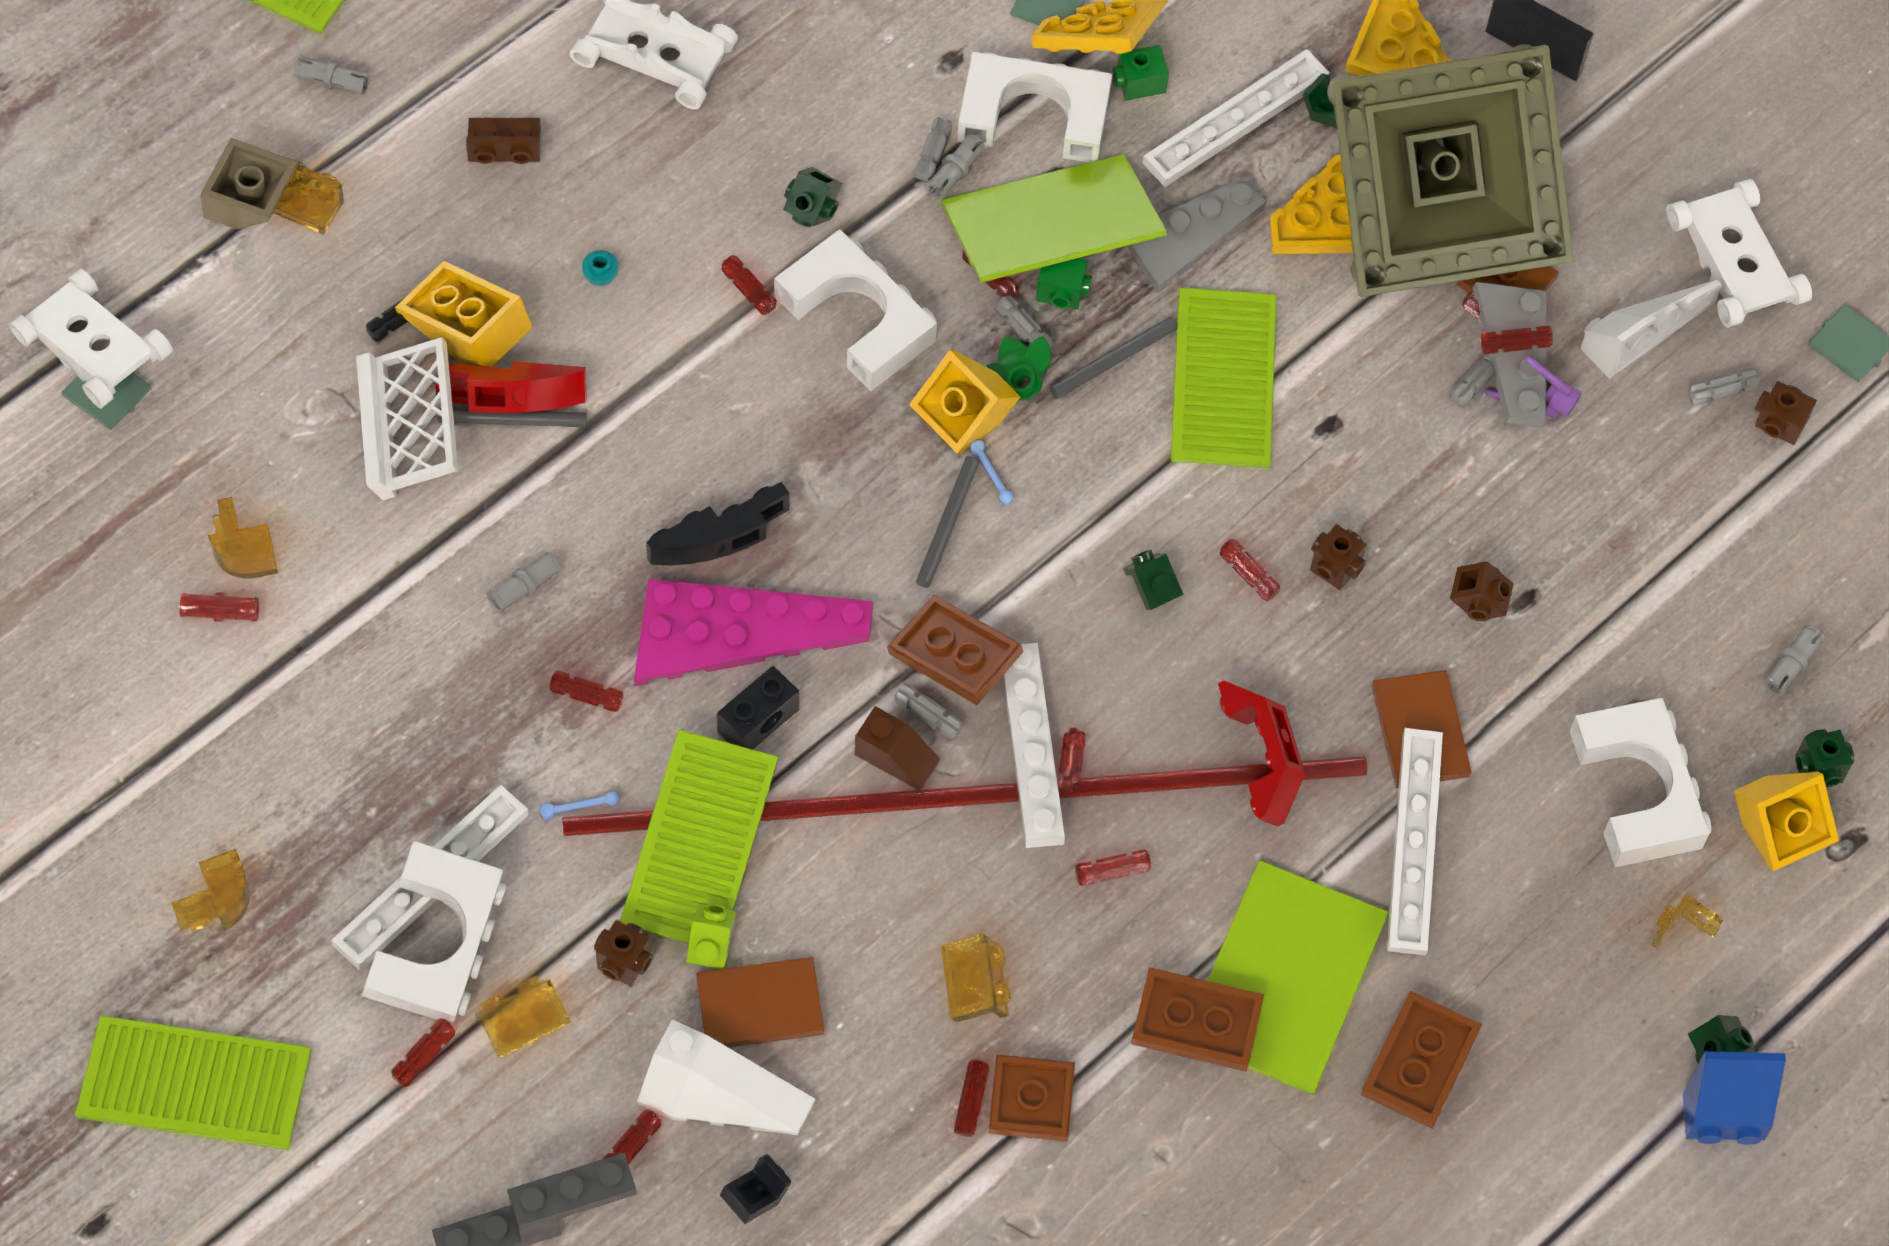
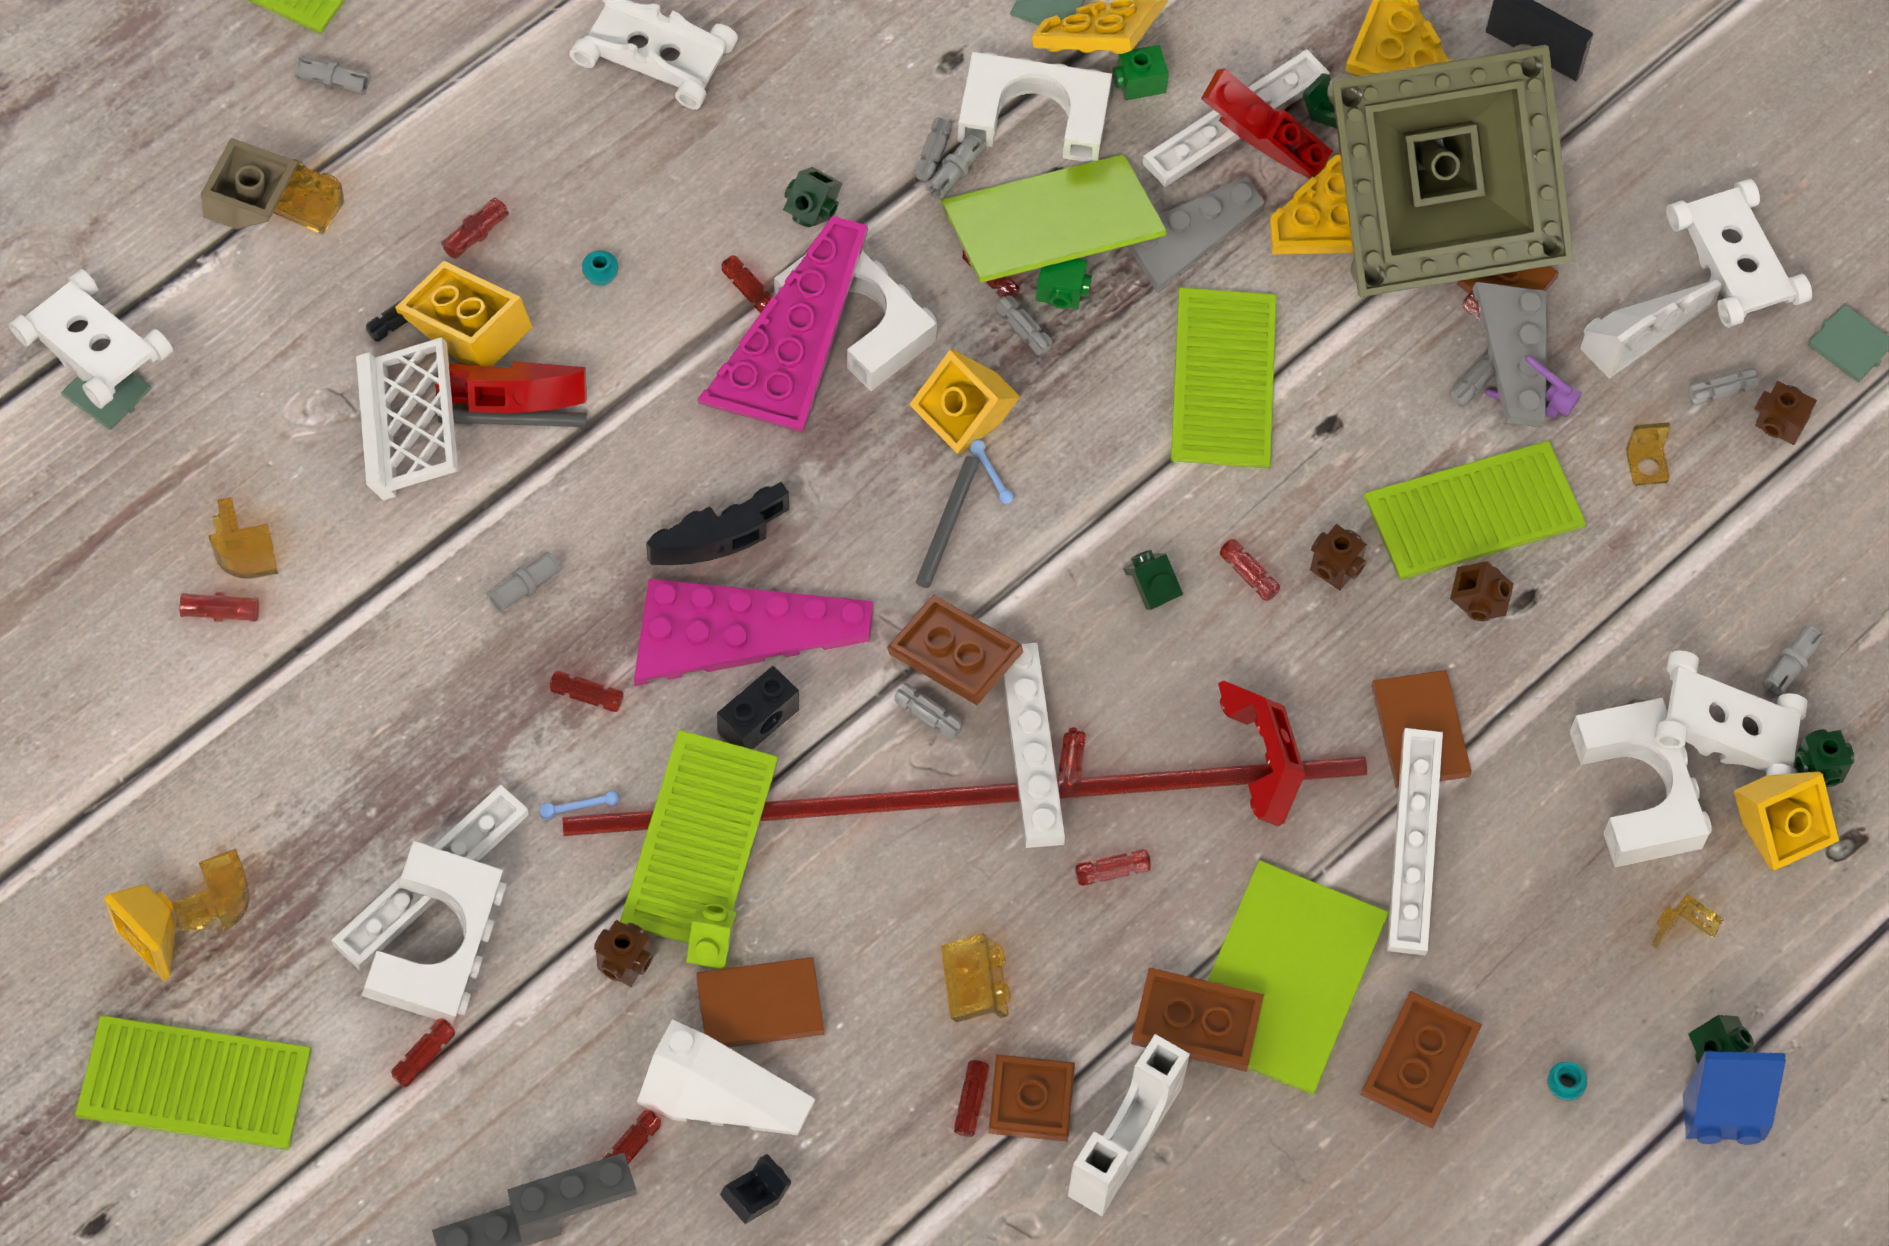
reddish brown bracket [466,118,541,164] -> none
clear yellow bracket [475,976,571,1058] -> none
reddish brown slope [855,706,940,791] -> none
green plate [985,336,1052,401] -> none
dark grey bar [1049,317,1177,399] -> none
clear red axle [1480,325,1553,354] -> none
none -> yellow slope [103,884,176,982]
none -> clear red pin [441,197,509,259]
none -> dark pink wing [697,216,868,433]
none -> white arch [1068,1034,1190,1216]
none -> red slope [1201,68,1333,179]
none -> lime window [1363,440,1586,581]
none -> teal plate [1547,1062,1588,1101]
none -> clear yellow bracket [1625,422,1671,486]
none -> white piece [1655,650,1808,776]

